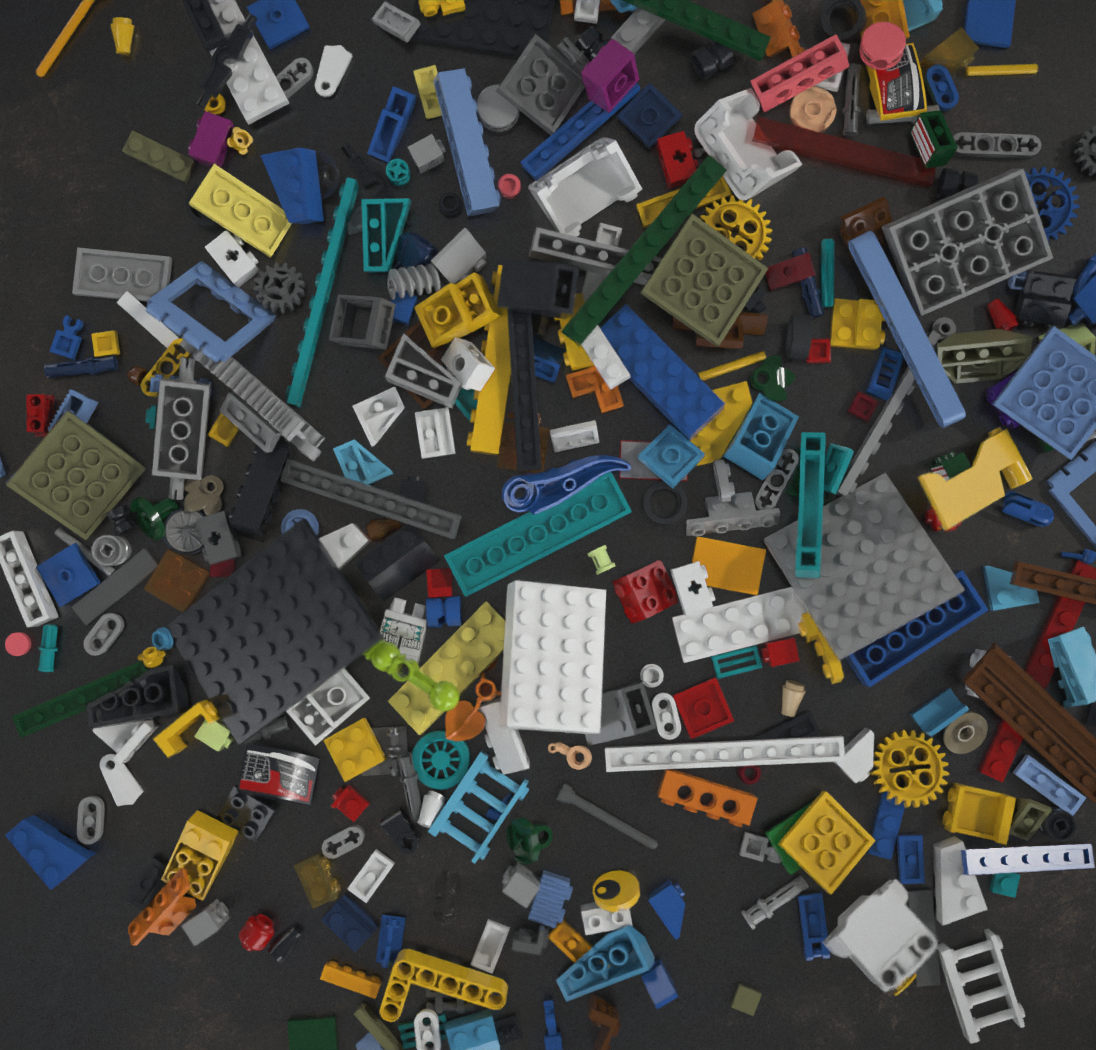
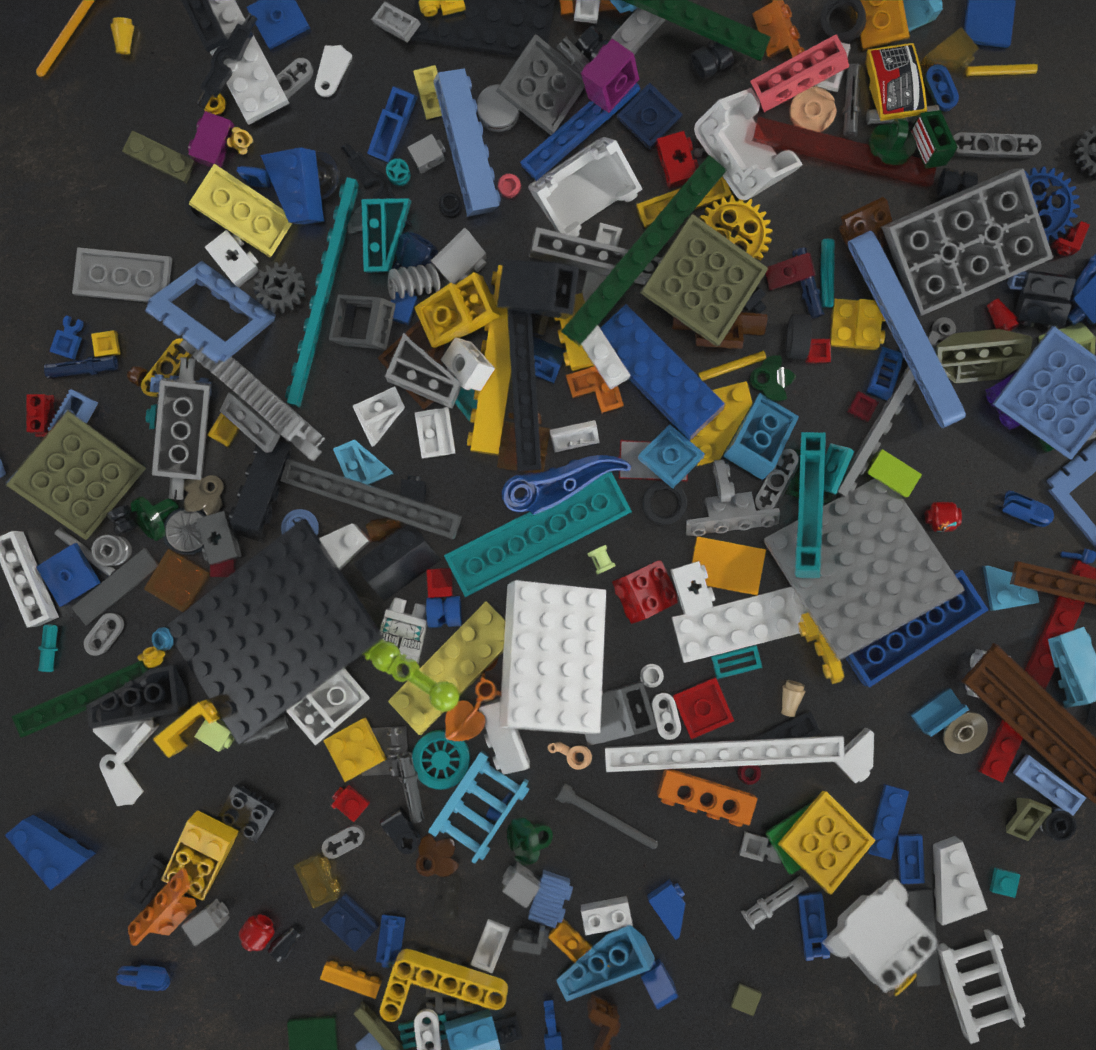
coral tile [5,632,31,656] -> none
light grey plate [77,796,105,844] -> none
white sticker [117,291,179,348] -> none
slope [236,744,320,806] -> none
white plate [348,849,395,903] -> none
white cone [417,791,446,828] -> none
yellow tile [593,870,640,912] -> none
red brick [761,637,800,667] -> none
coral head [859,22,906,70] -> none
yellow gear [871,730,949,808] -> none
yellow door [918,426,1033,530] -> none
dark green brick [929,451,971,481] -> none
yellow panel [943,783,1016,845] -> none
plate [961,844,1095,875] -> none
none -> blue arm [116,965,170,991]
none -> blue slope [237,166,271,188]
none -> reddish brown plate [416,834,459,877]
none -> lime panel [868,449,922,498]
none -> dark green tile [869,118,916,165]
none -> red bracket [1051,221,1090,256]

